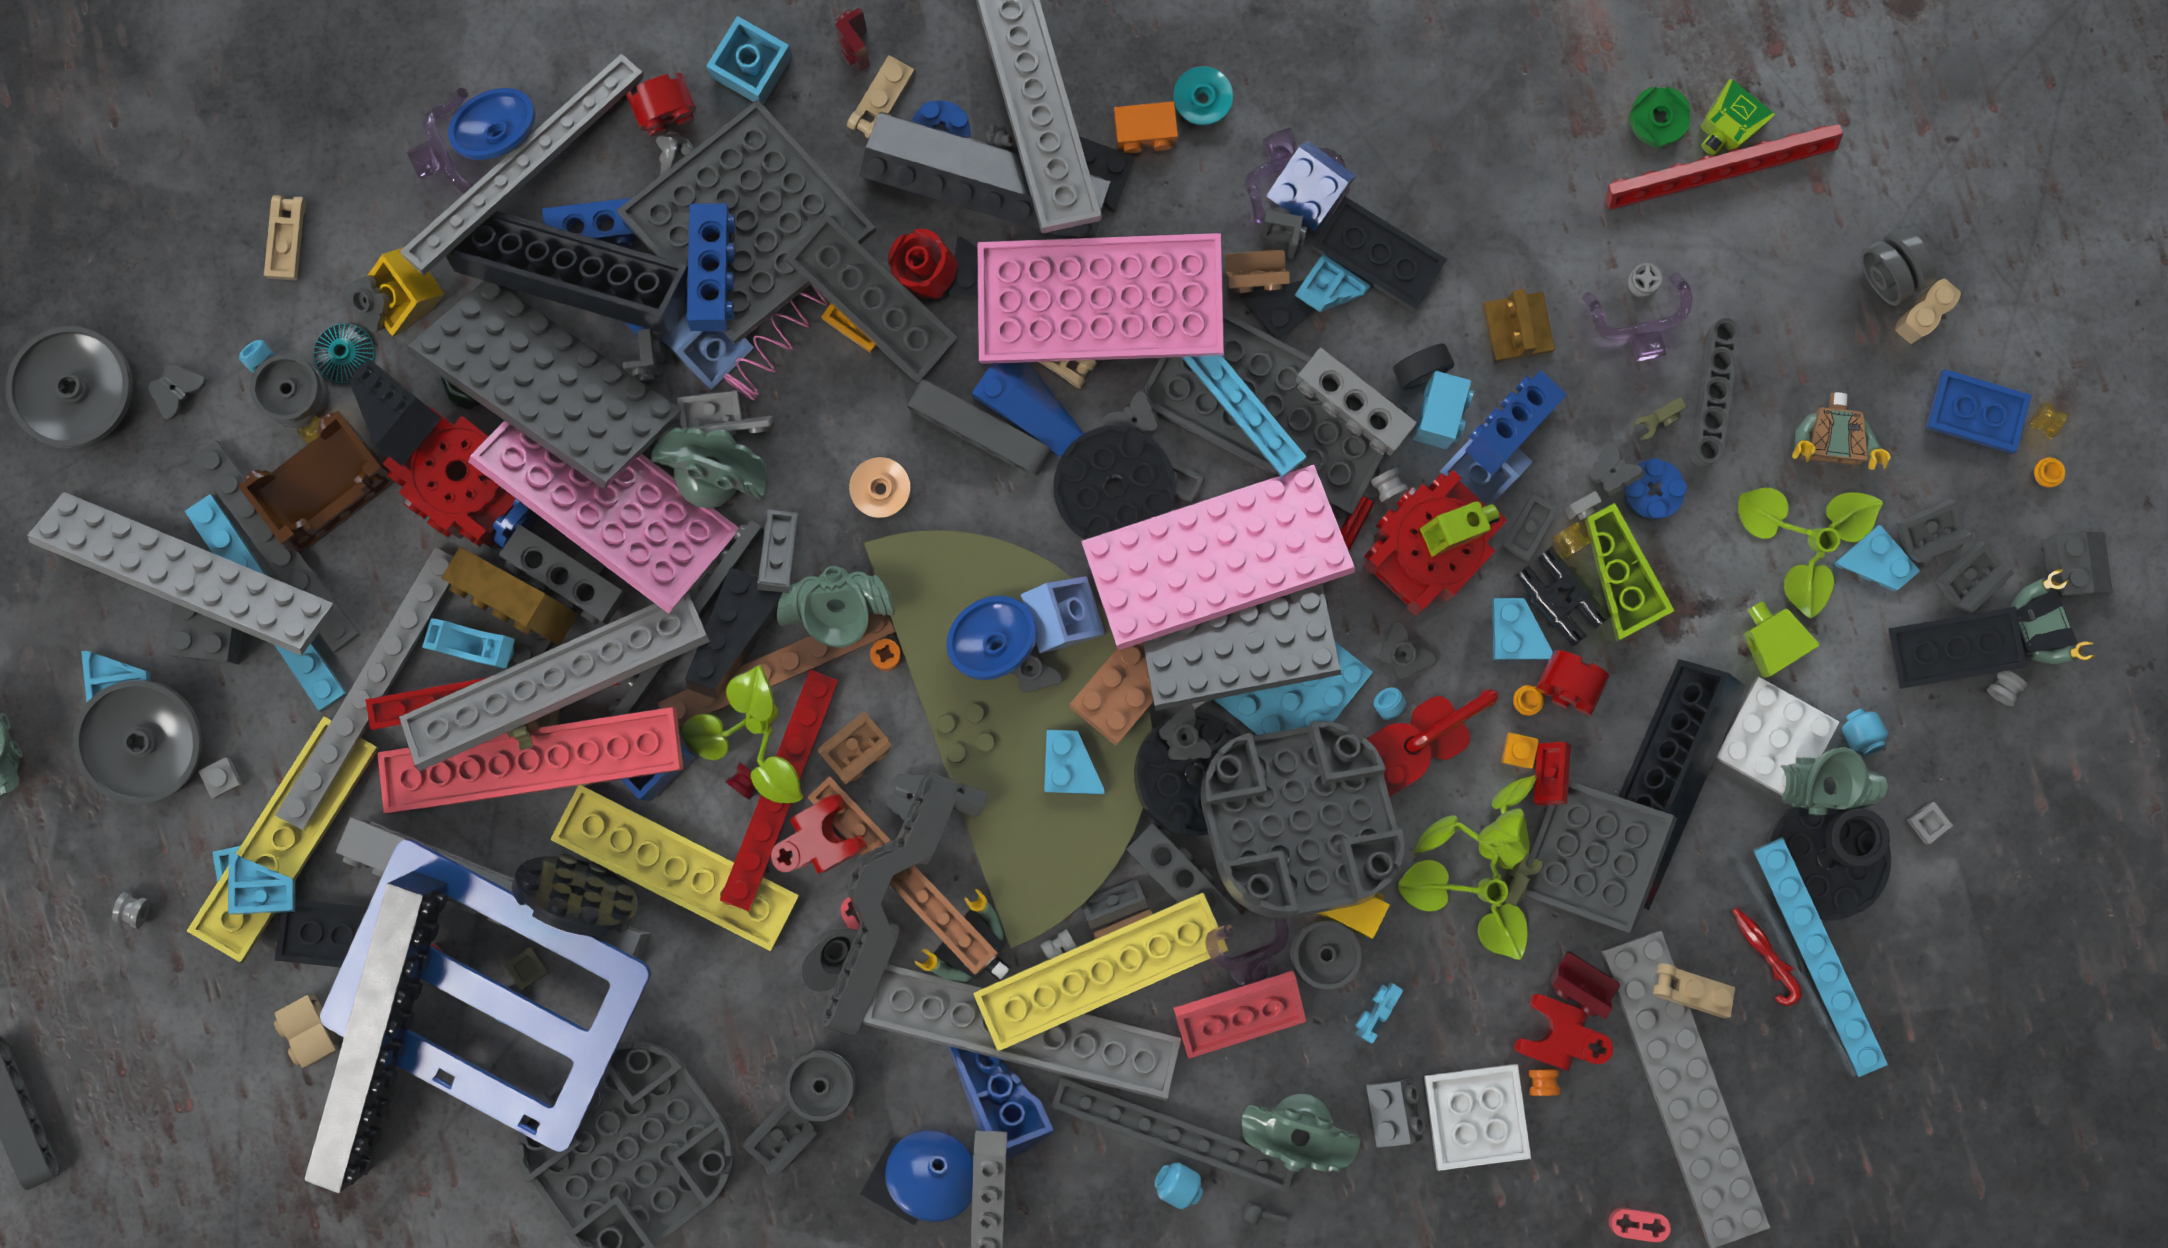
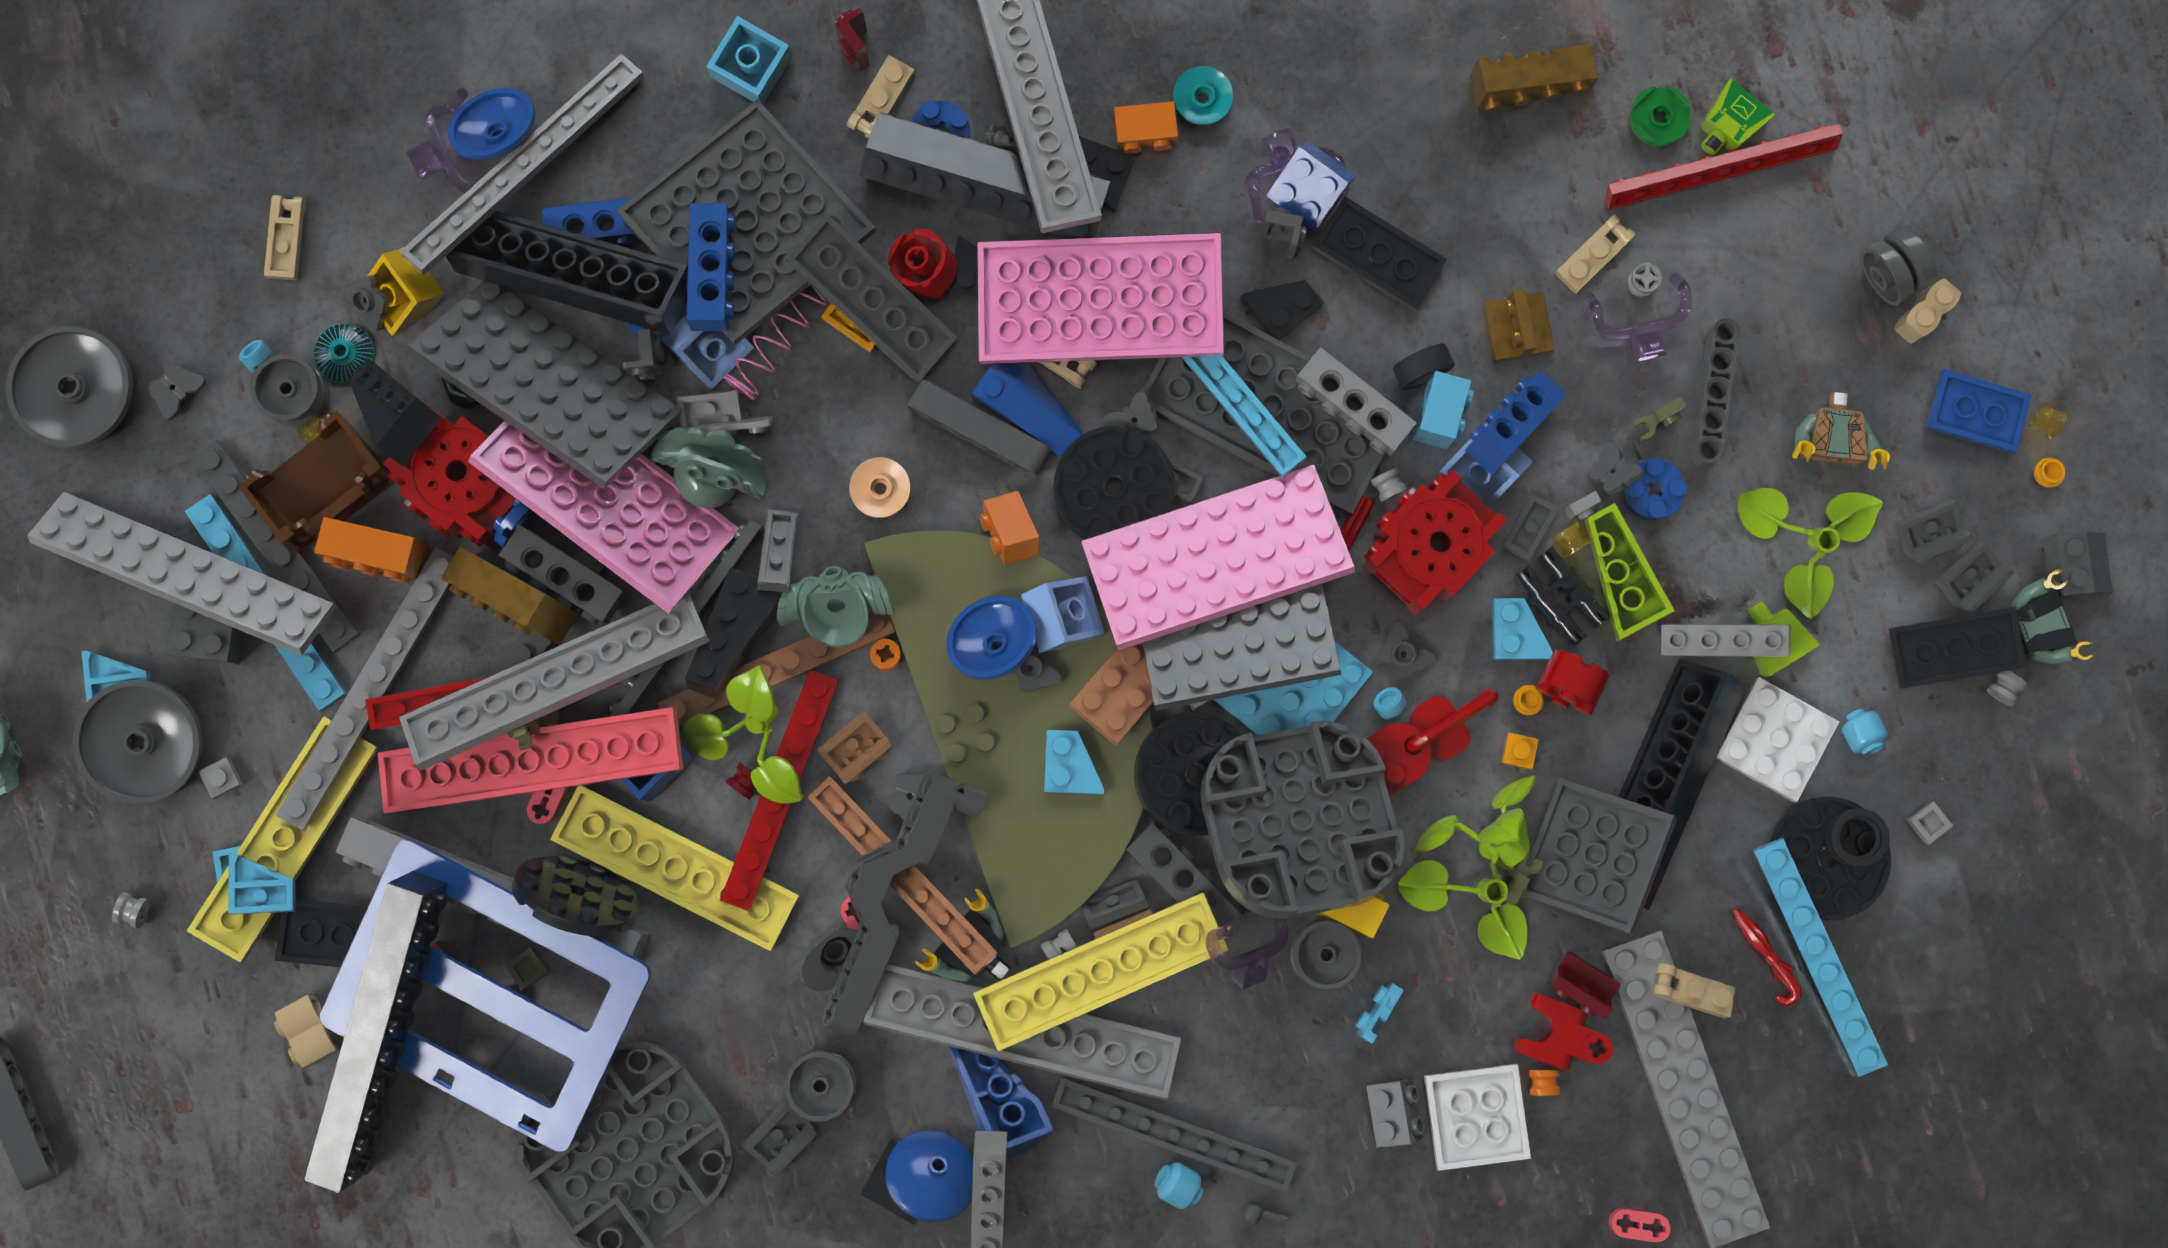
medium azure arch [422,618,515,669] -> none
red brick [626,73,697,136] -> none
light grey piece [656,131,694,176] -> none
piece [771,794,868,875] -> none
dark grey animal [1159,704,1212,761] -> none
coral plate [1173,971,1306,1059] -> none
medium nougat bracket [1224,249,1290,293] -> none
sand green piece [1242,1094,1360,1172] -> none
medium azure wing [1295,254,1371,312] -> none
lime torso [1420,501,1500,557] -> none
red plate [1533,742,1571,806] -> none
sand green piece [1781,747,1888,815] -> none
medium azure wing [1833,525,1920,591] -> none
none -> orange brick [314,517,429,584]
none -> coral beam [527,787,569,825]
none -> orange brick [980,491,1039,565]
none -> pearl gold wedge [1469,44,1599,112]
none -> tan plate [1554,214,1636,294]
none -> light grey brick [1661,624,1791,657]

